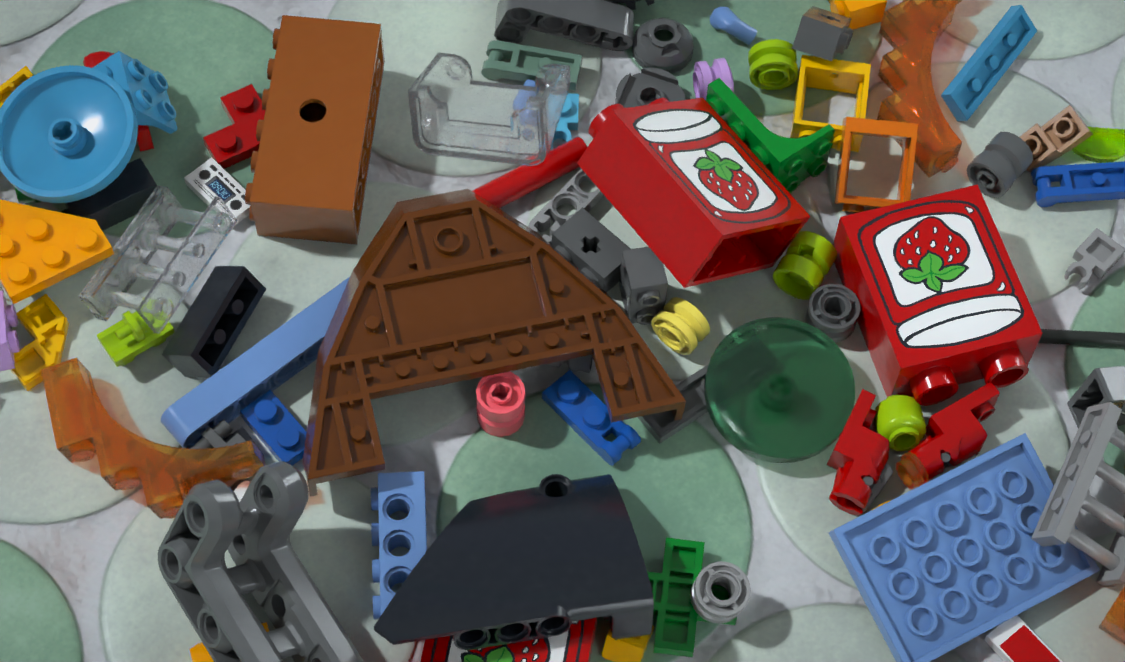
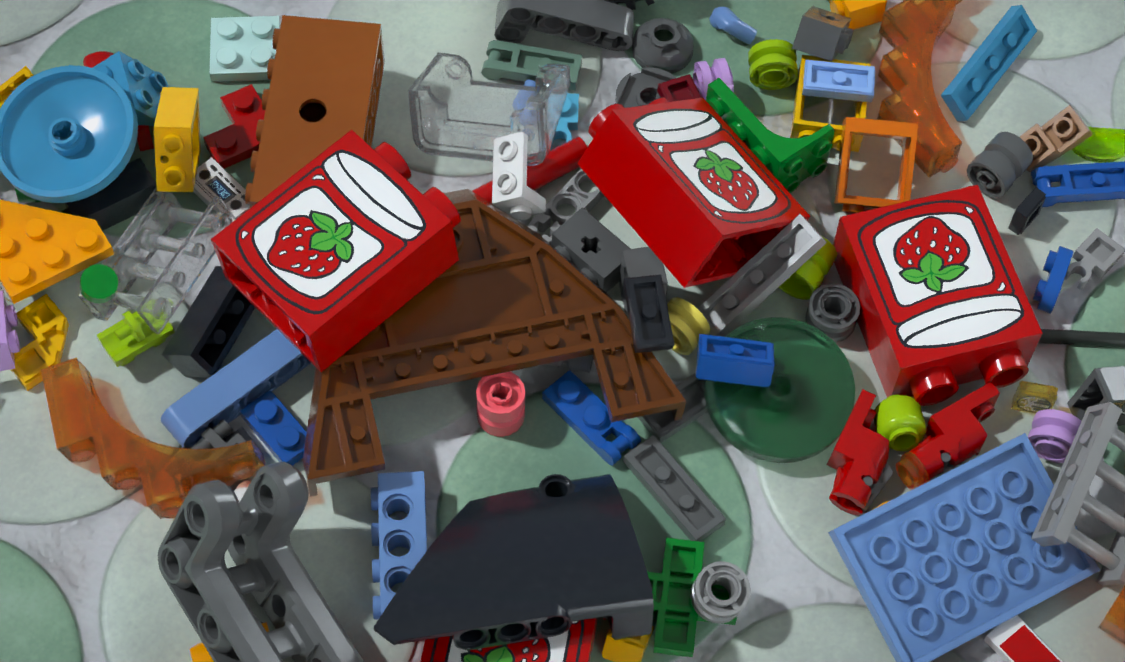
none -> green tile [80,264,118,303]
none -> yellow window [154,87,201,192]
none -> light aqua plate [210,16,281,82]
none -> brick [211,129,461,372]
none -> white bracket [492,131,546,220]
none -> black plate [623,274,675,353]
none -> dark grey plate [623,435,726,542]
none -> dark red tile [657,74,702,102]
none -> blue slope [696,334,774,387]
none -> light grey plate [697,214,827,337]
none -> light blue plate [802,60,875,102]
none -> black tile [1008,187,1046,235]
none -> clear yellow tile [1012,381,1058,414]
none -> lavender wheel [1028,409,1081,463]
none -> blue plate [1032,246,1074,314]

